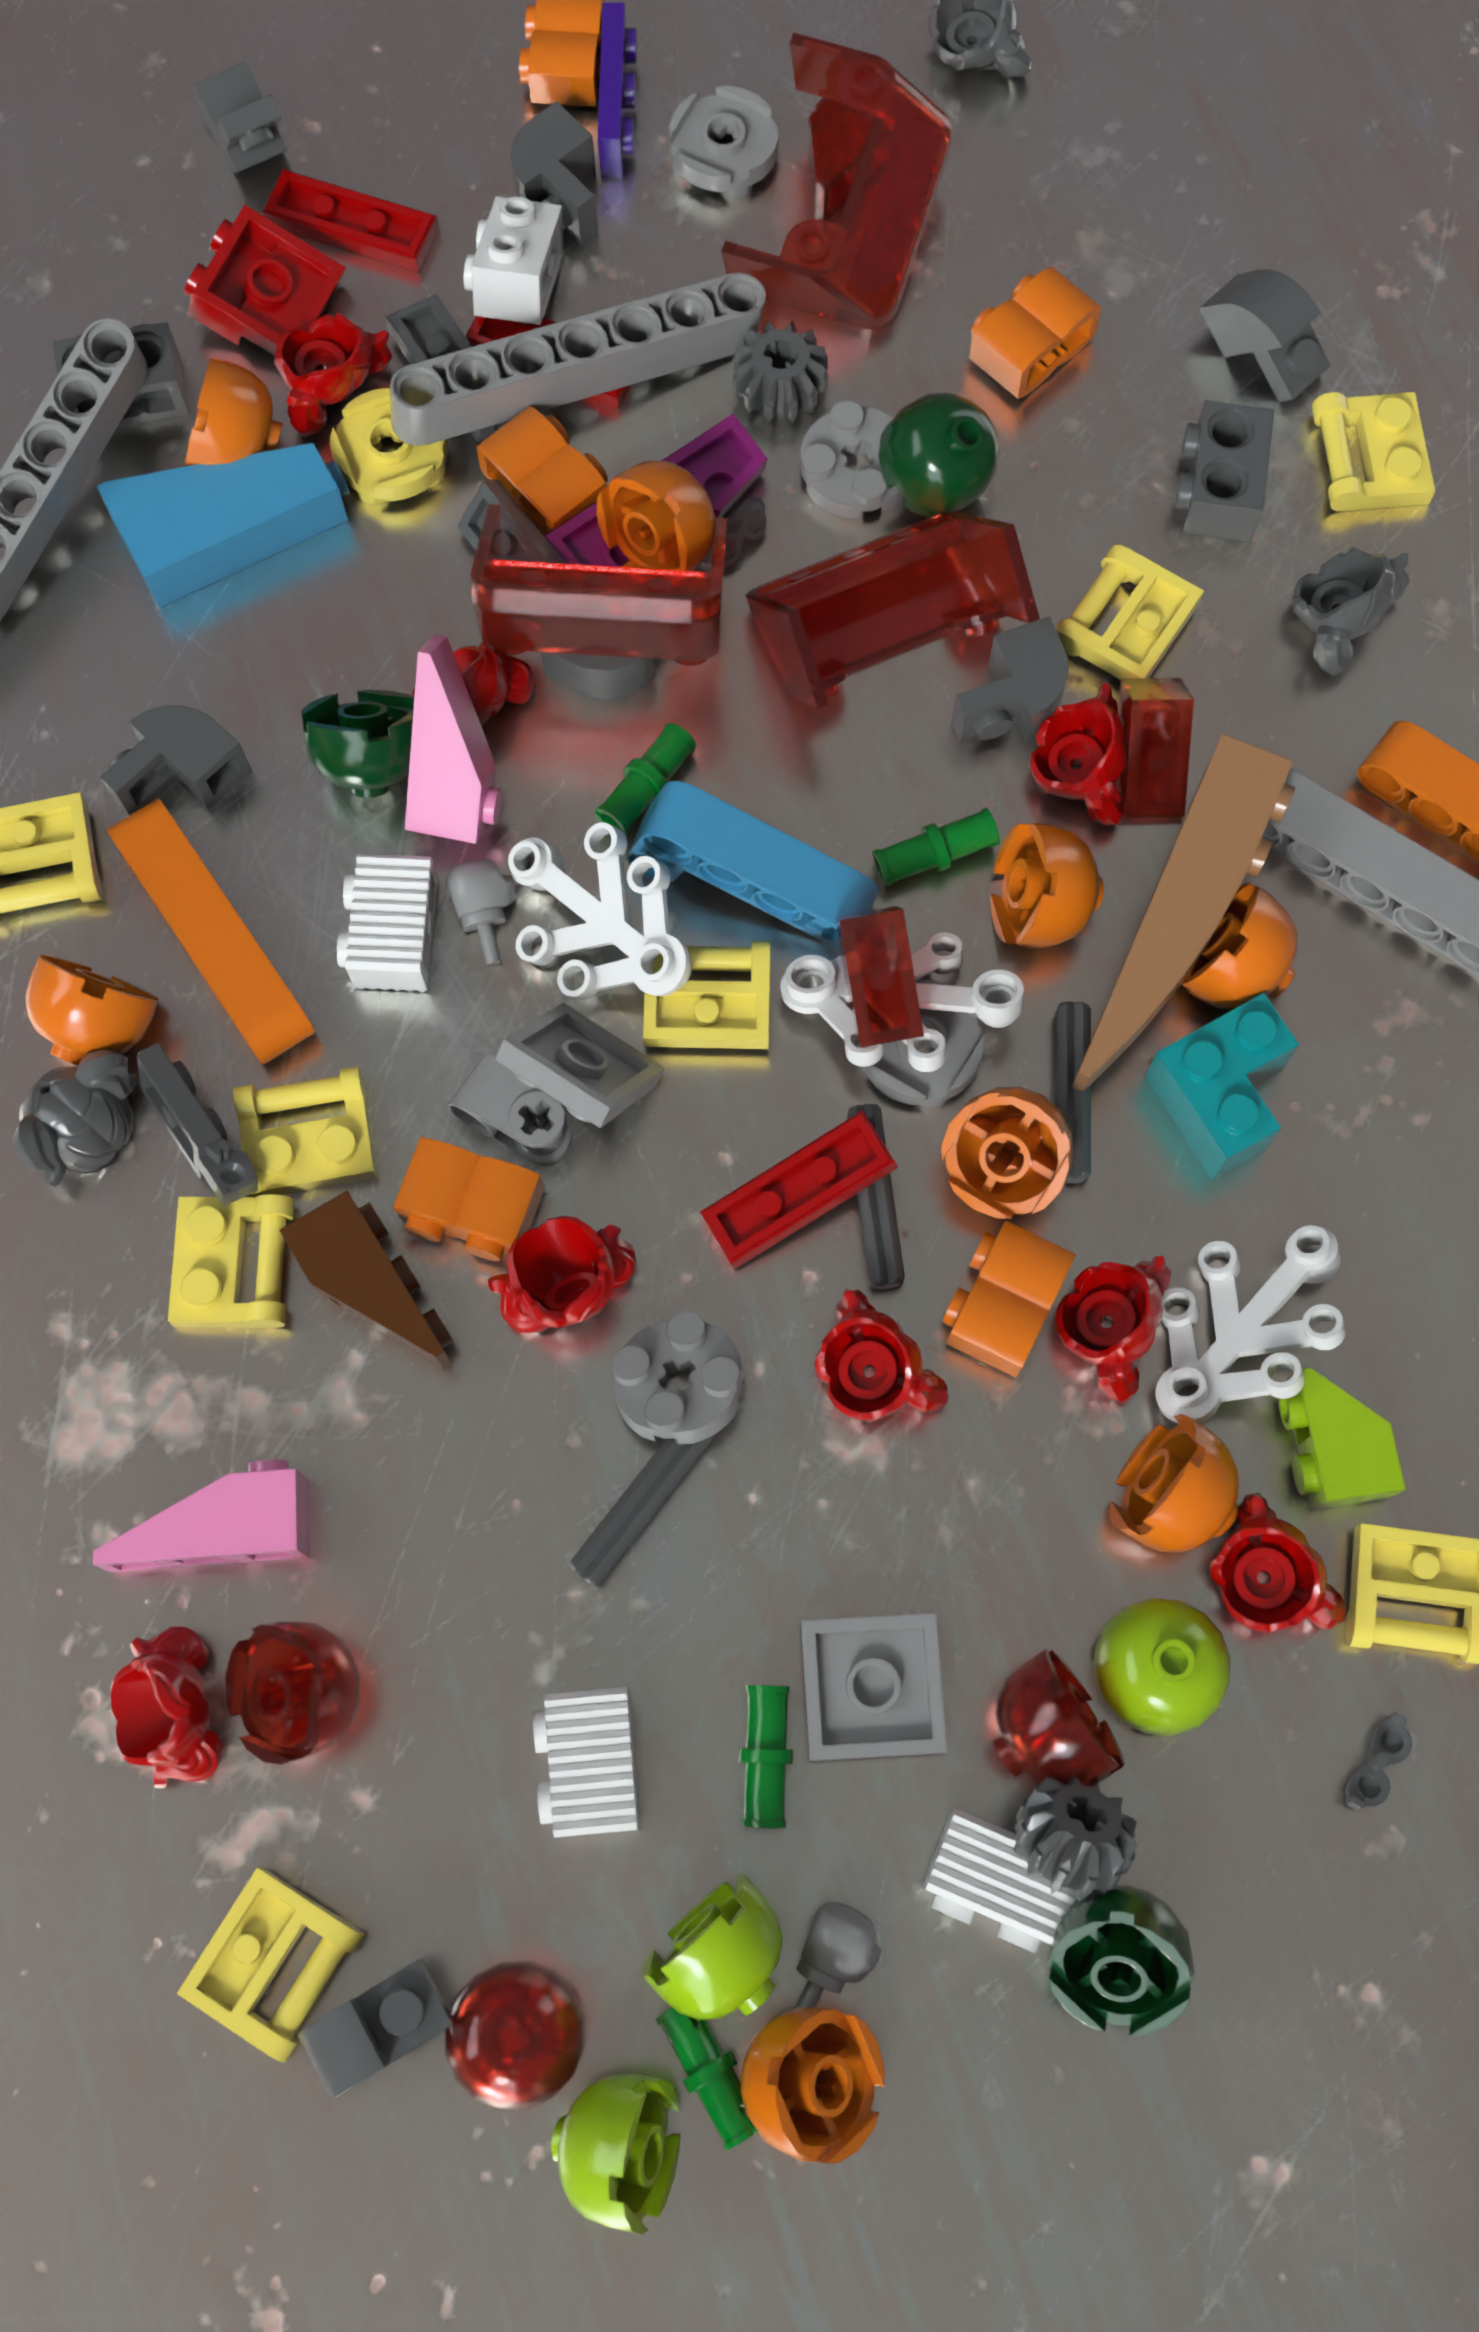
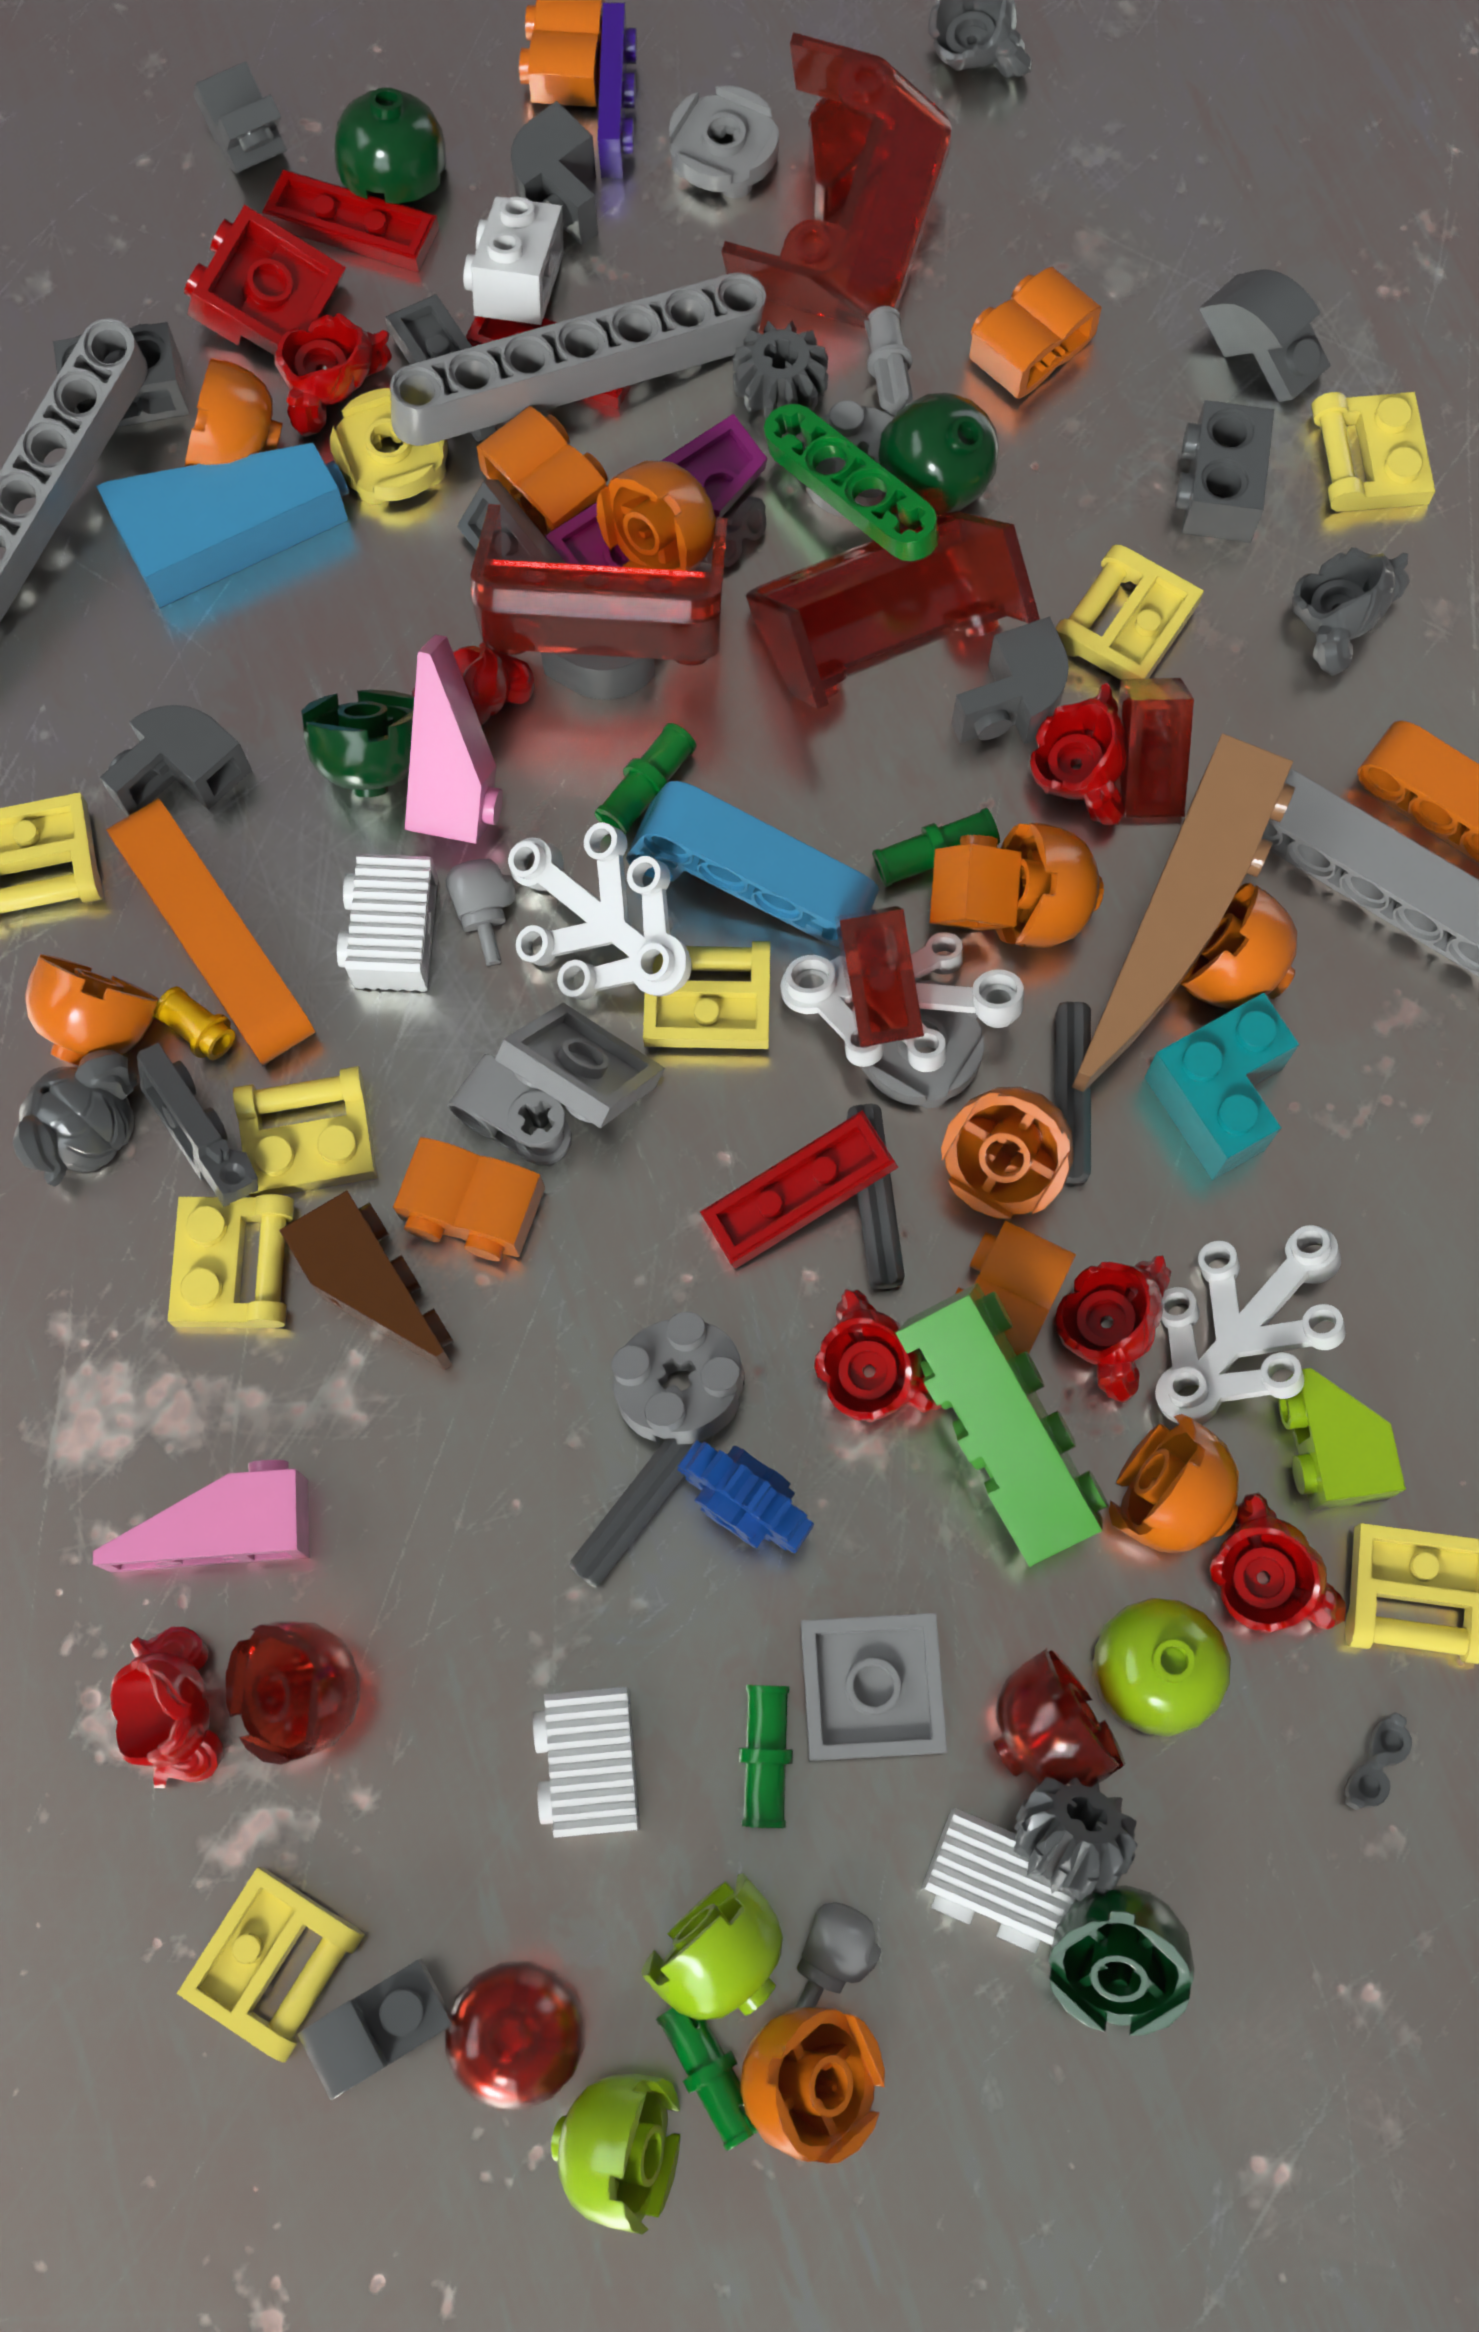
red hair [488,1216,636,1333] -> none
none -> yellow pin [154,986,235,1060]
none -> dark green cylinder [334,87,446,204]
none -> blue gear [677,1440,814,1554]
none -> green beam [764,404,939,561]
none -> light grey axle [864,306,914,417]
none -> bright green wedge [895,1283,1108,1567]
none -> orange brick [930,835,1022,931]

